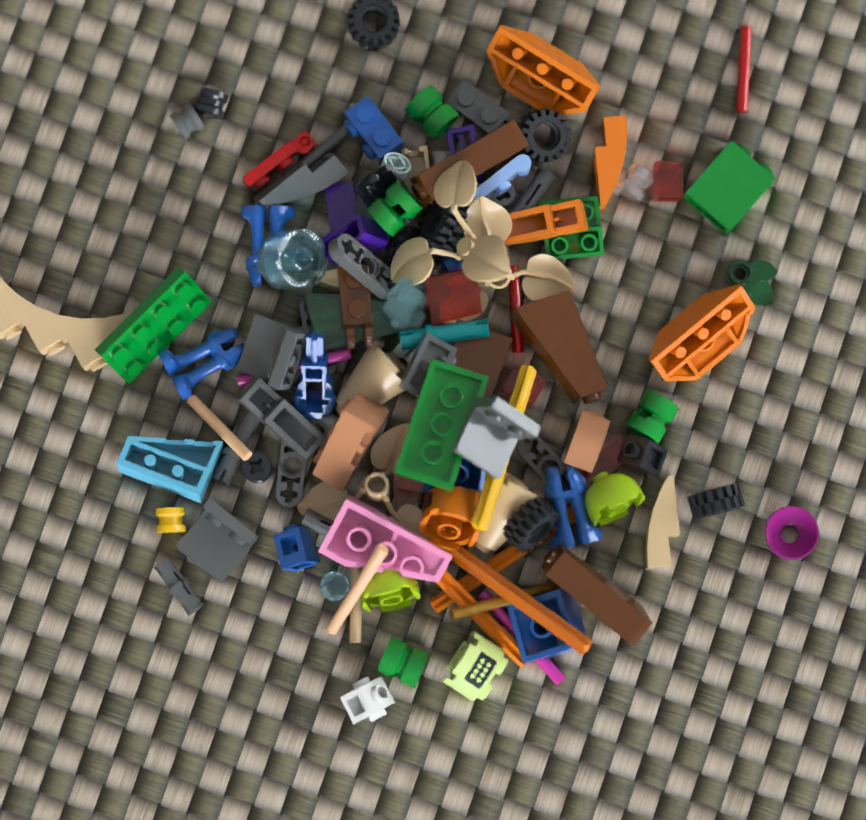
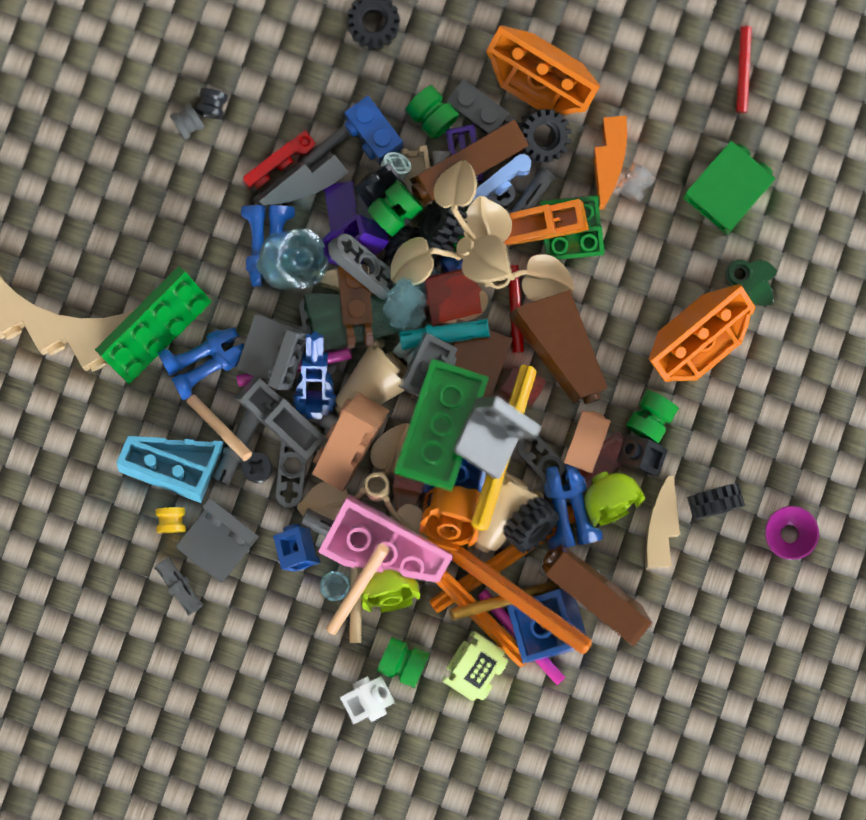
clear red panel [649,161,683,202] -> none

